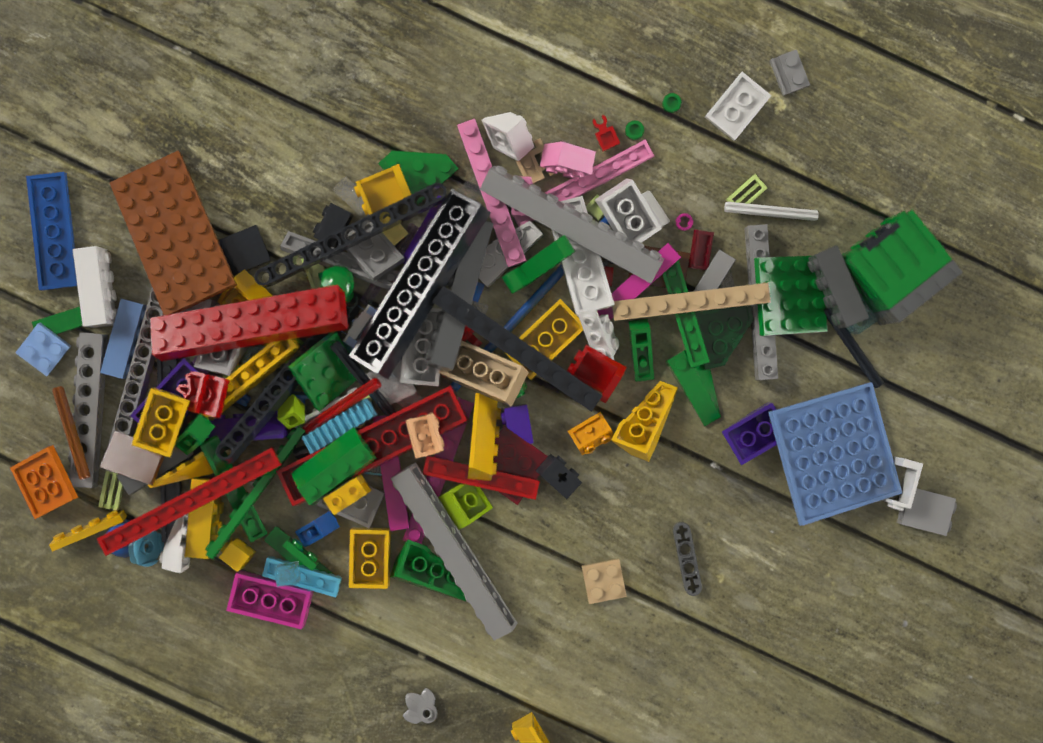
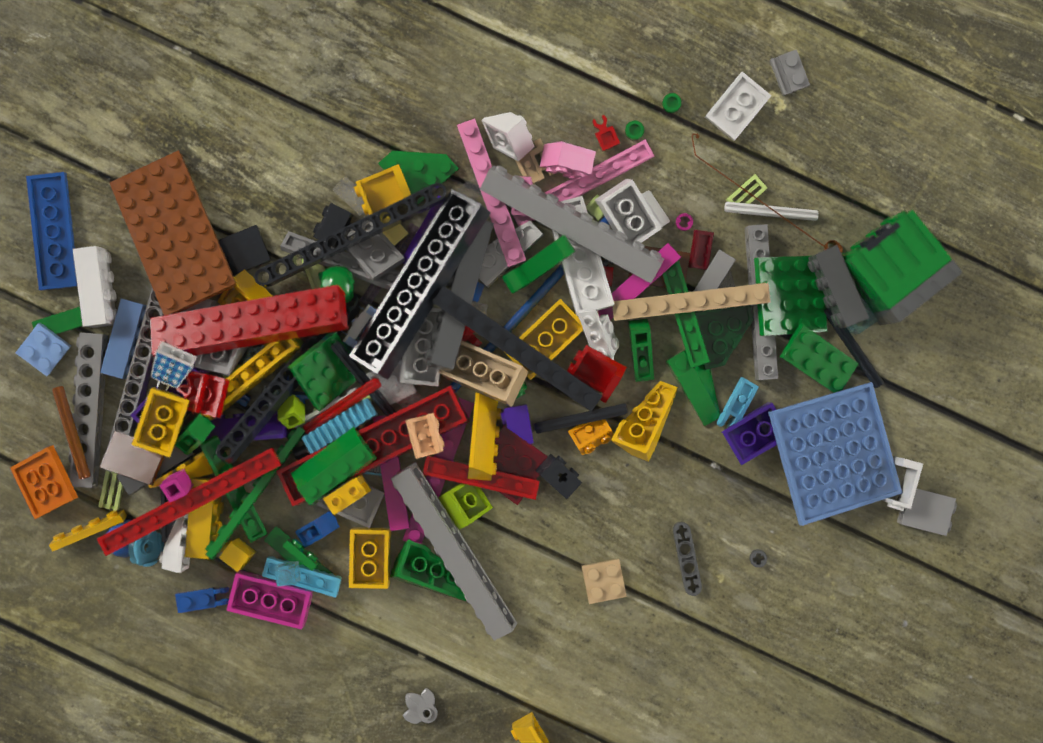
none -> torso [151,342,197,391]
none -> dark pink brick [160,469,194,502]
none -> blue hinge [175,587,229,613]
none -> black axle [534,403,628,434]
none -> dark orange piece [691,133,843,254]
none -> medium azure hinge [717,377,759,428]
none -> dark grey bush [749,549,767,568]
none -> green plate [780,324,859,393]

